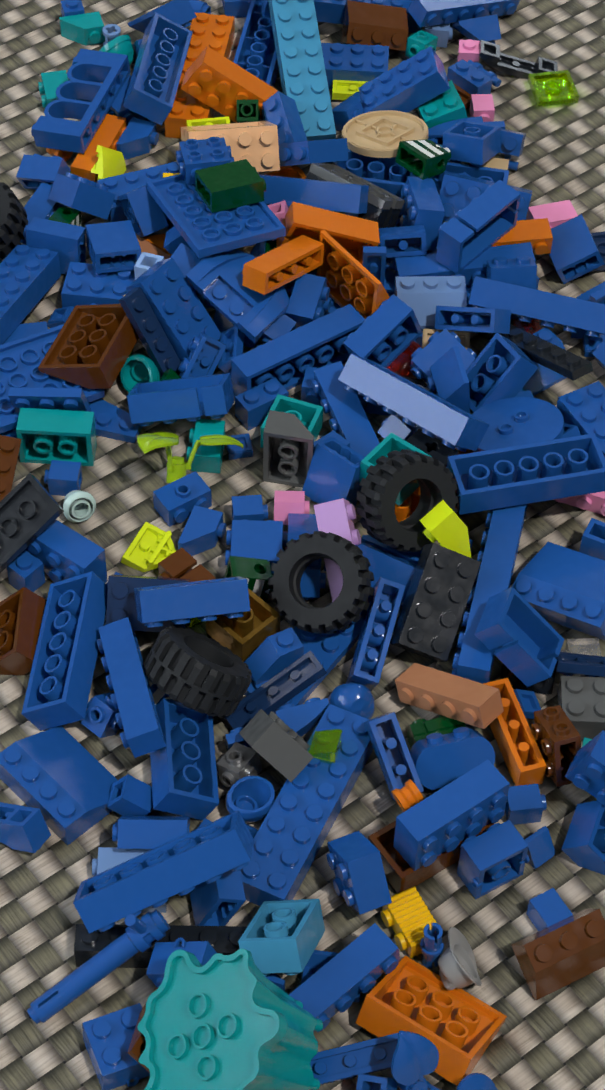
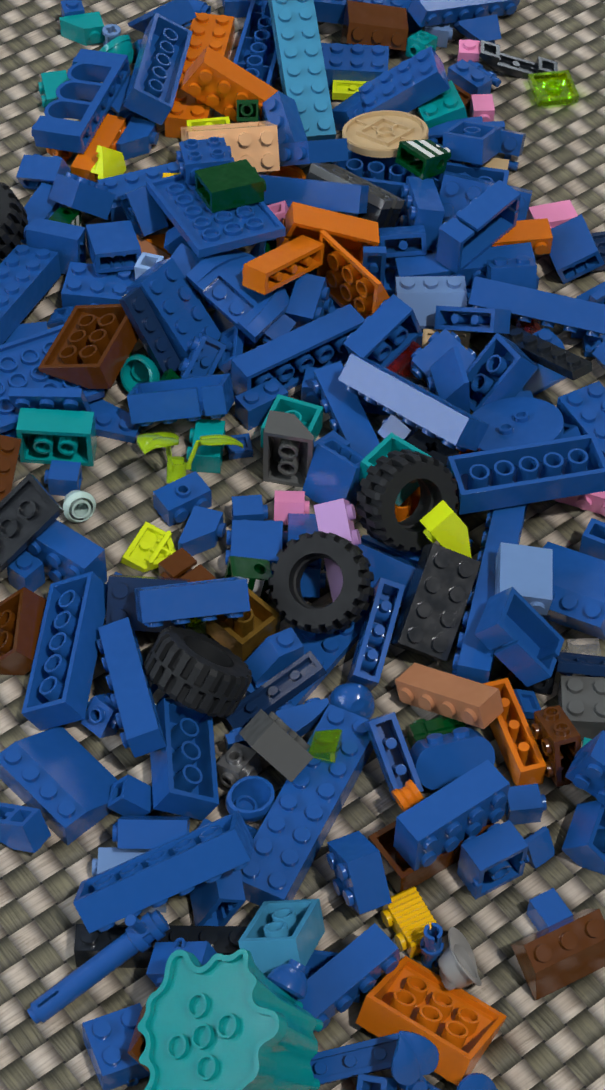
none -> blue brick [267,959,308,1000]
none -> medium blue brick [495,542,553,615]

